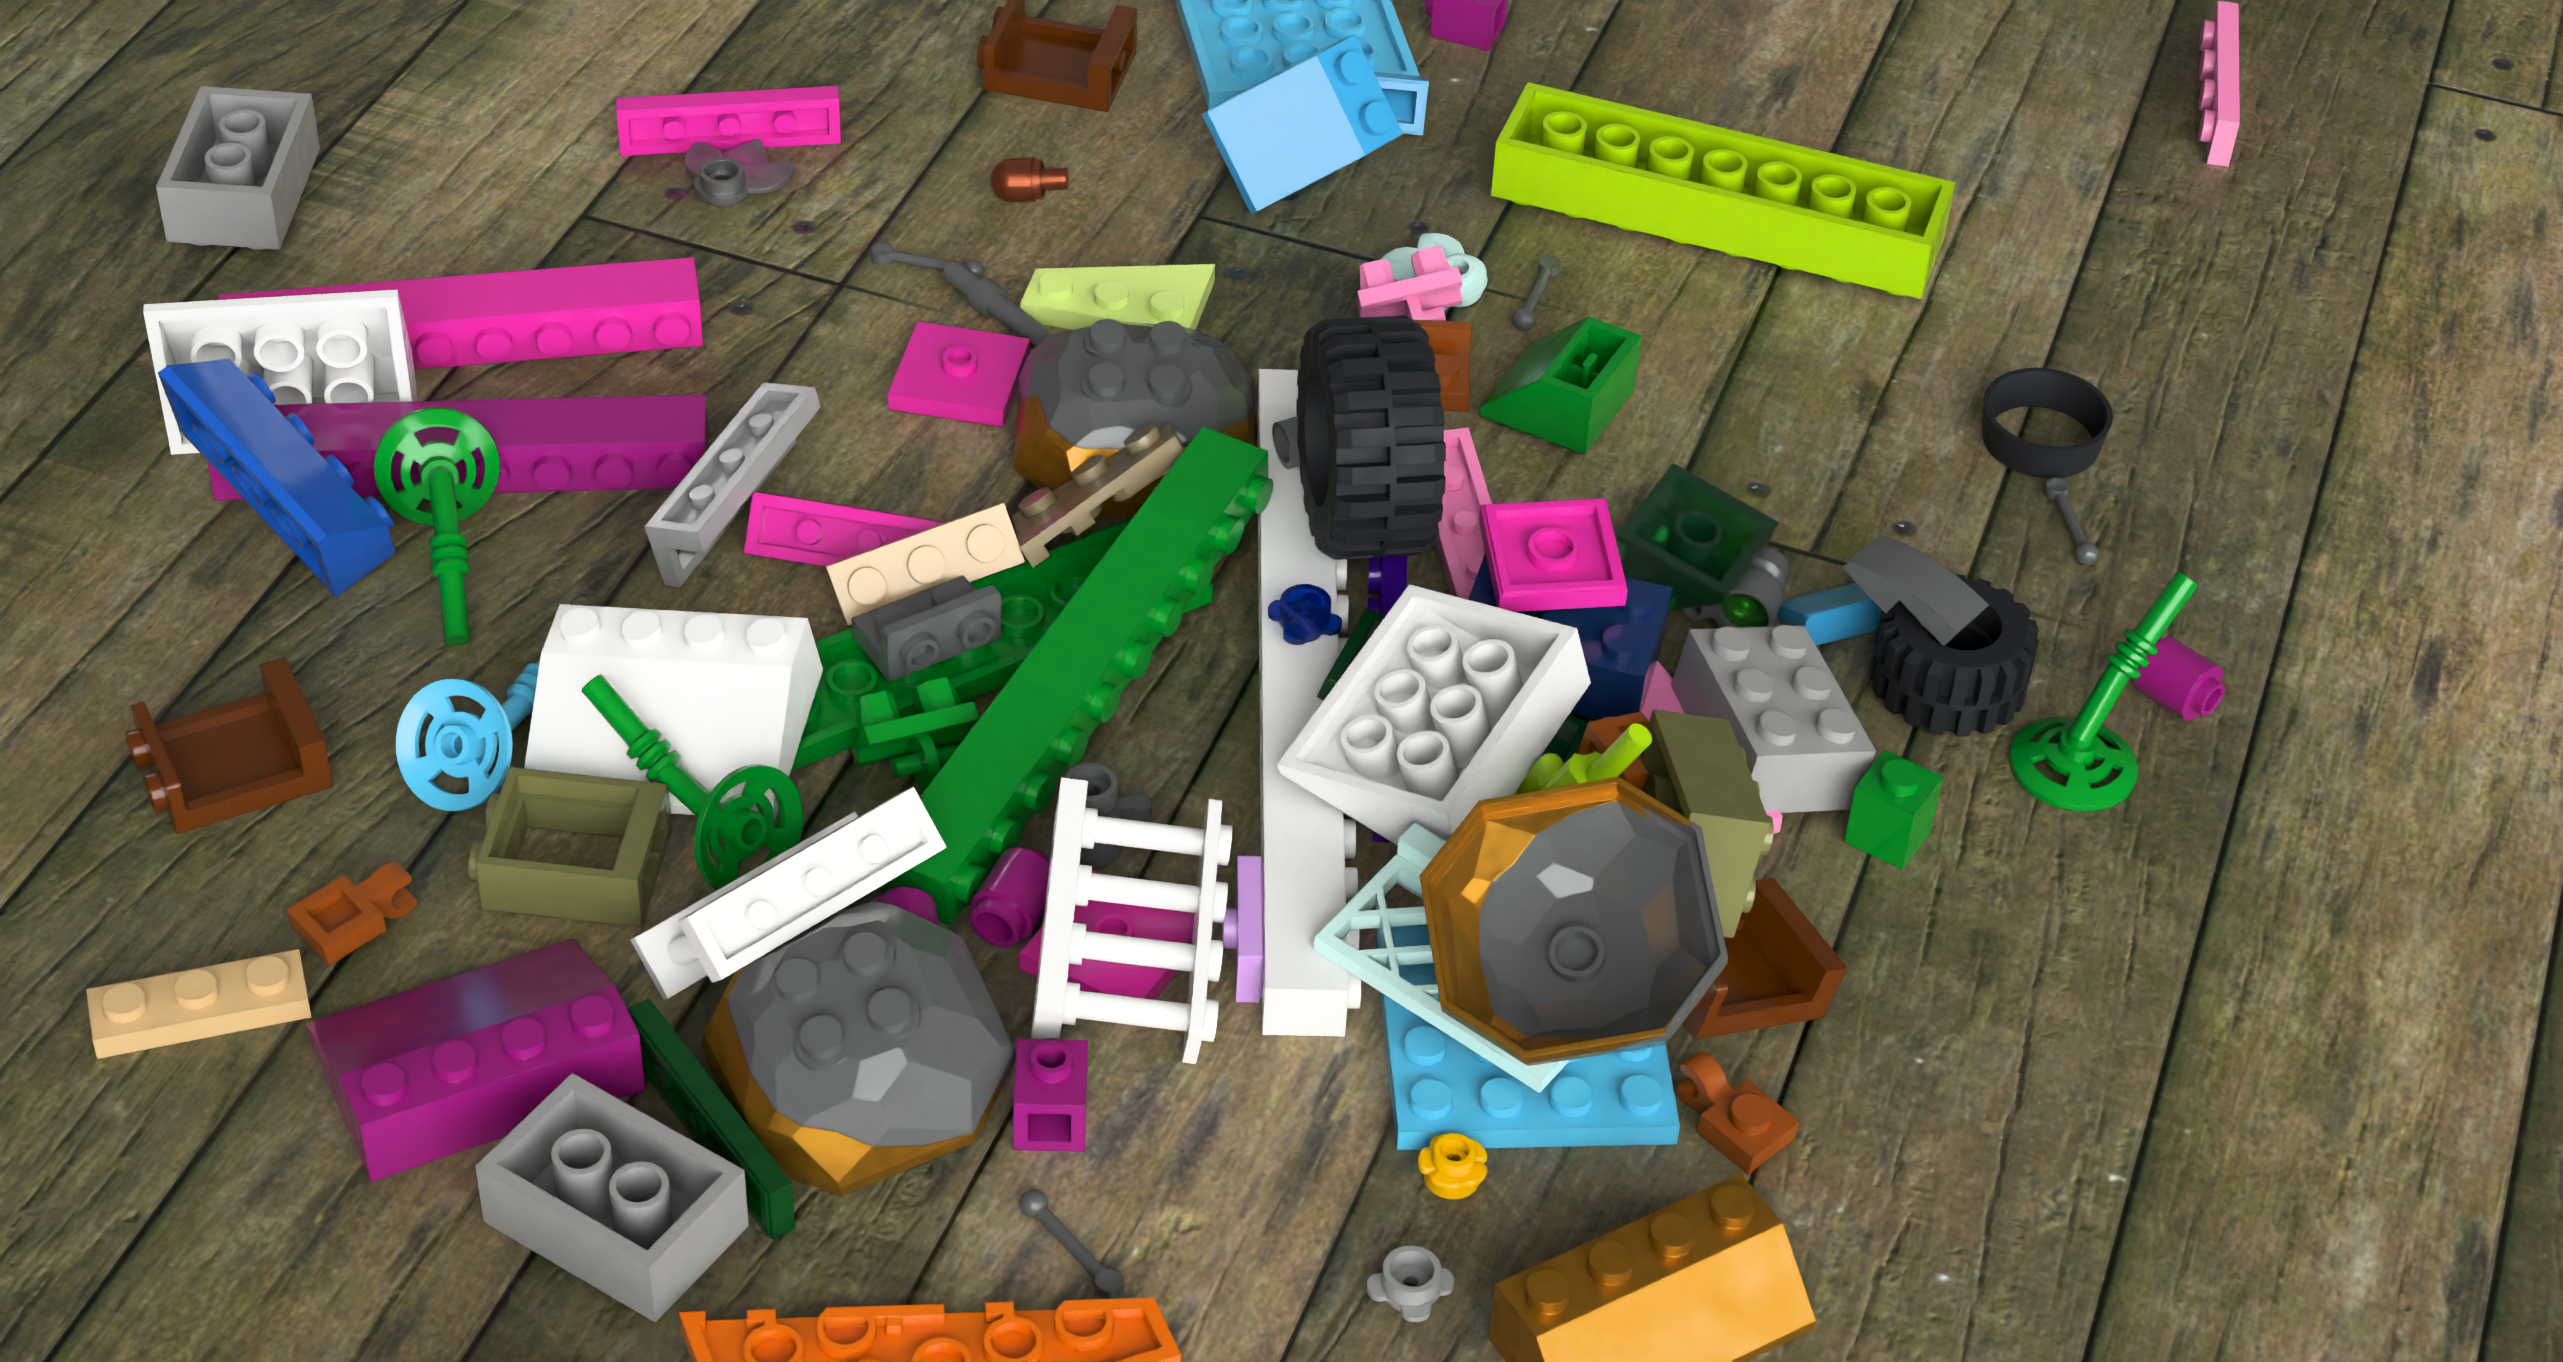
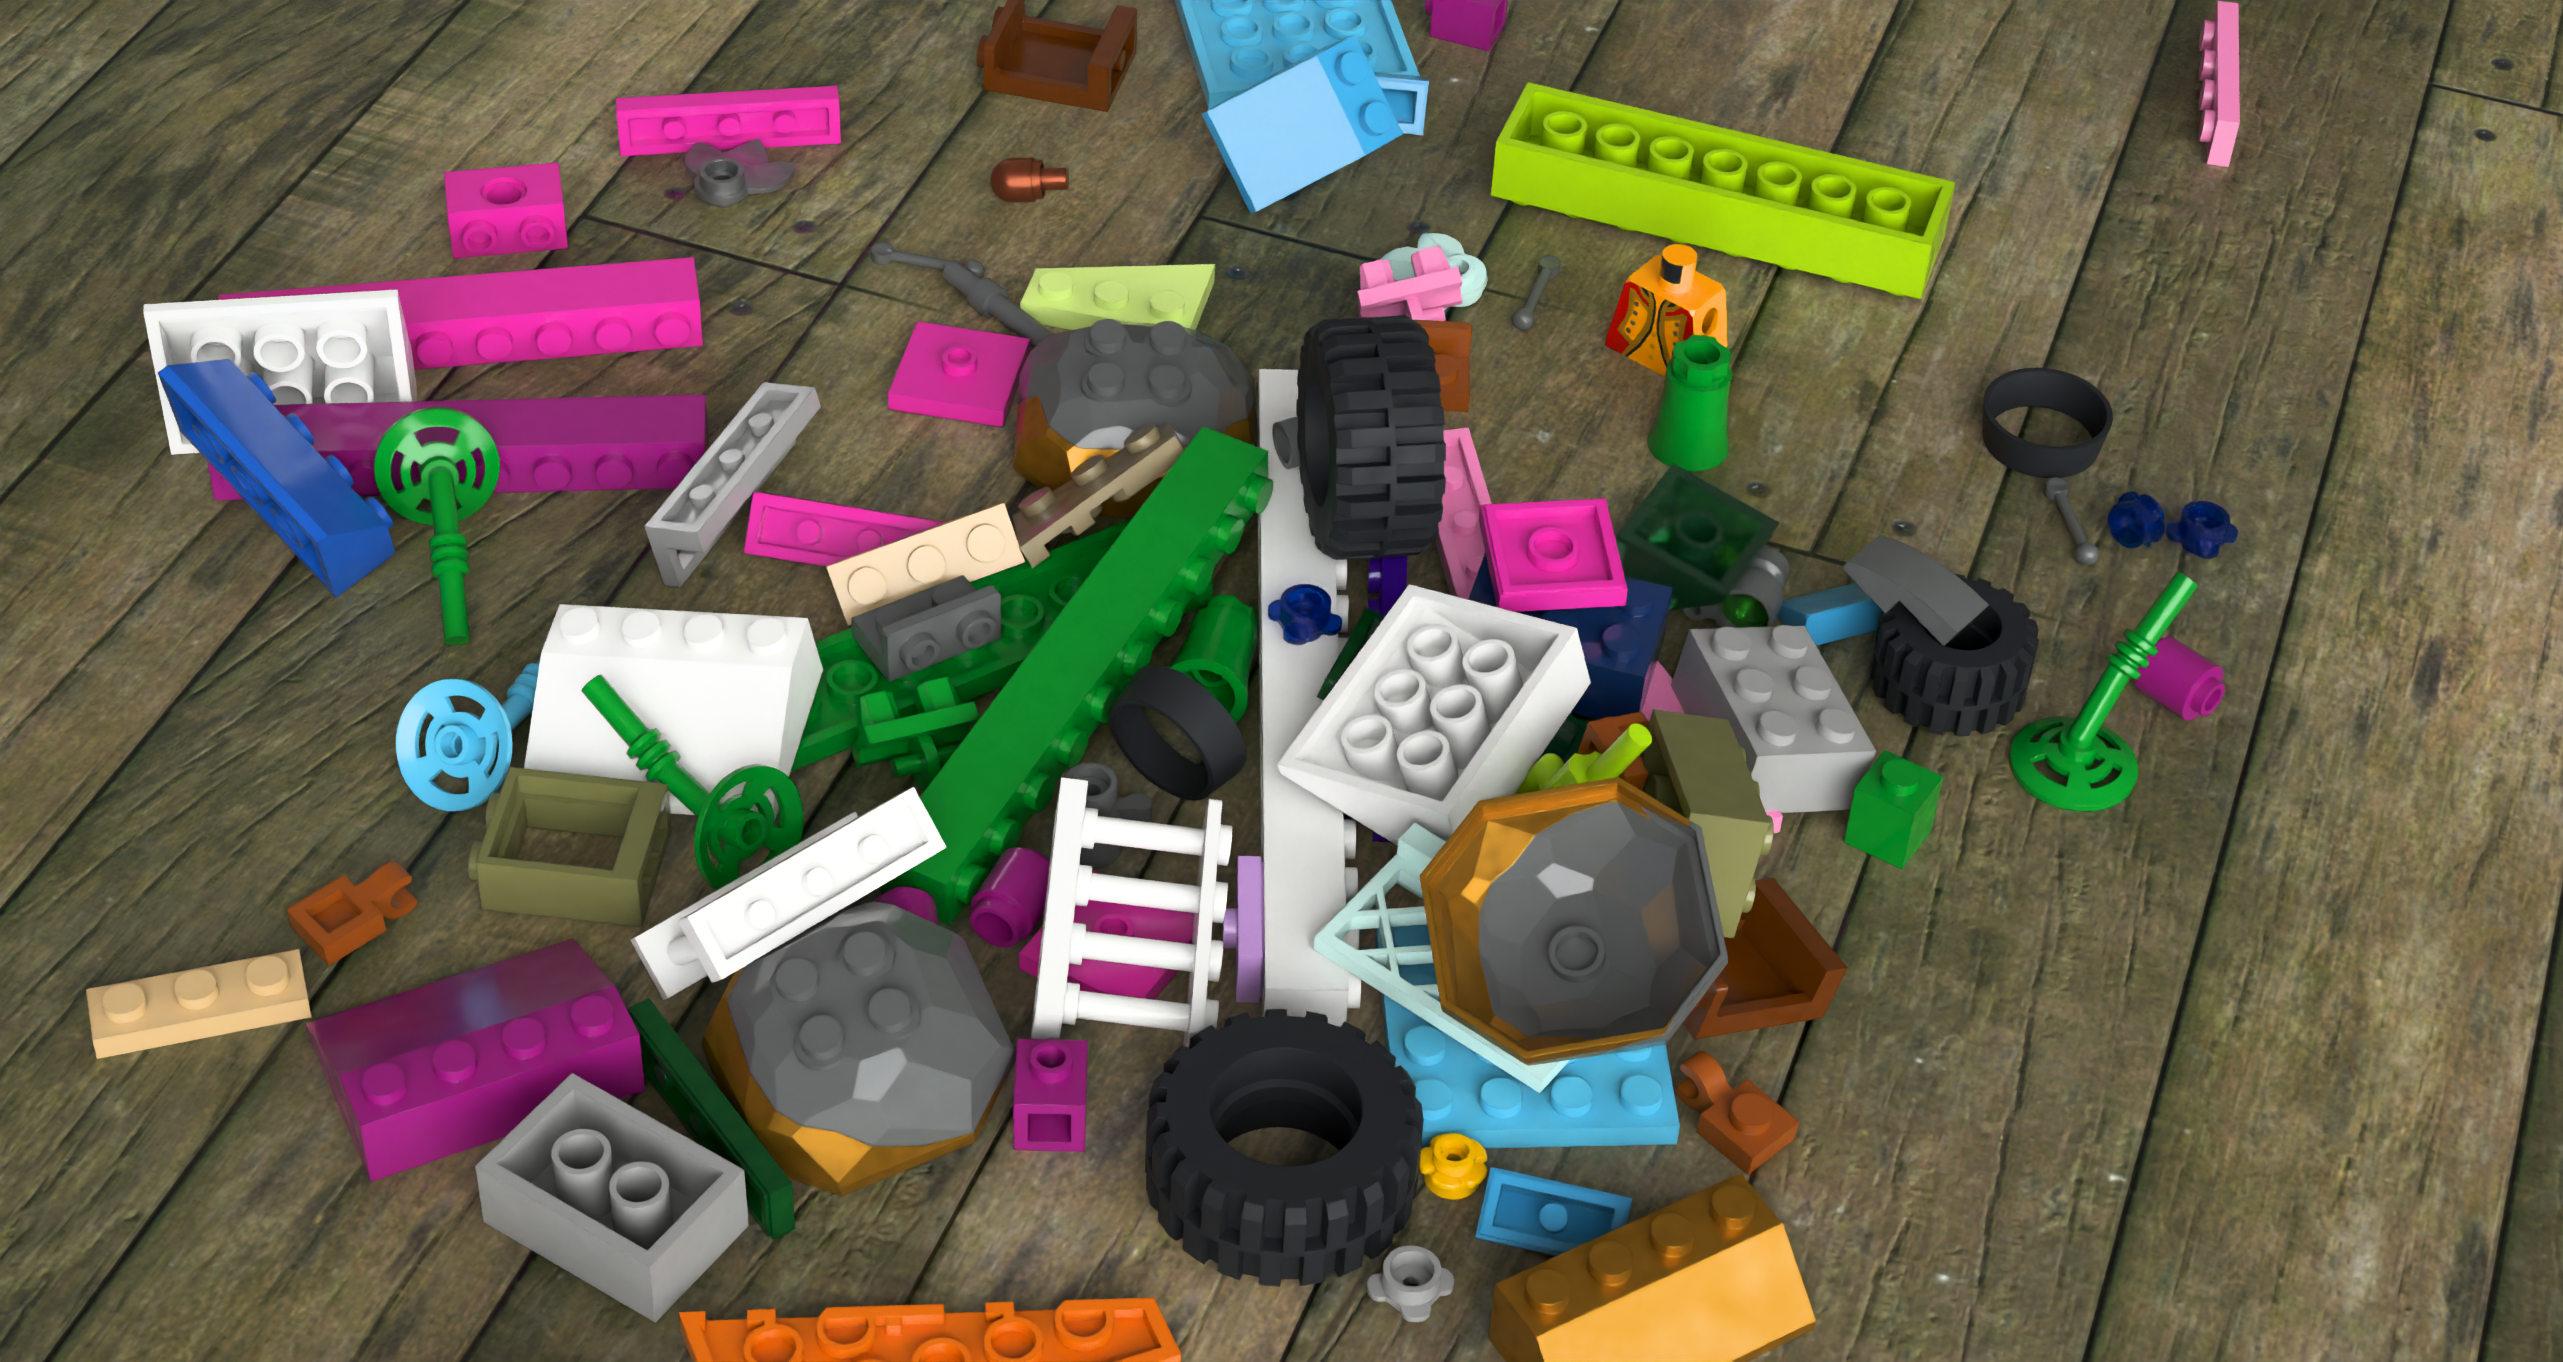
reddish brown panel [125,657,333,834] -> none
light grey brick [156,86,320,250] -> none
dark grey hinge [1019,1190,1124,1299] -> none
green slope [1479,317,1642,455] -> none
none -> dark pink brick [444,163,568,259]
none -> black tyre [1109,665,1247,801]
none -> black tyre [1145,1009,1424,1287]
none -> green plant [1169,594,1258,723]
none -> dark azure slope [1475,1167,1632,1256]
none -> light orange torso [1605,244,1727,377]
none -> green plant [1647,335,1732,471]
none -> clear blue plate [2108,491,2165,548]
none -> clear blue plate [2165,501,2238,559]

